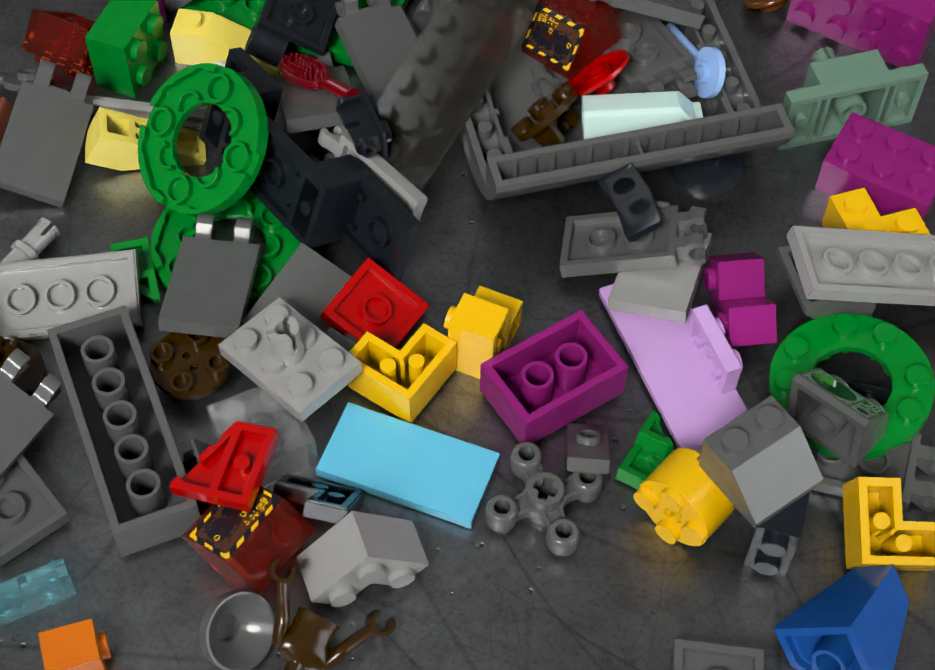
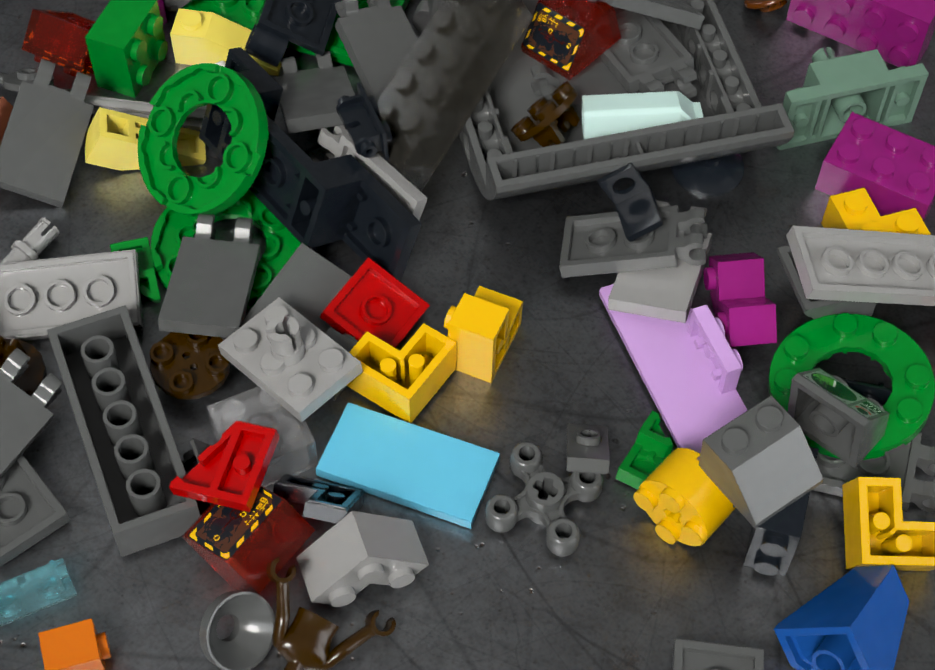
dark red piece [280,52,358,98] -> none
magenta brick [480,310,628,443] -> none
red dish [568,49,630,97] -> none
light blue piece [665,23,726,98] -> none

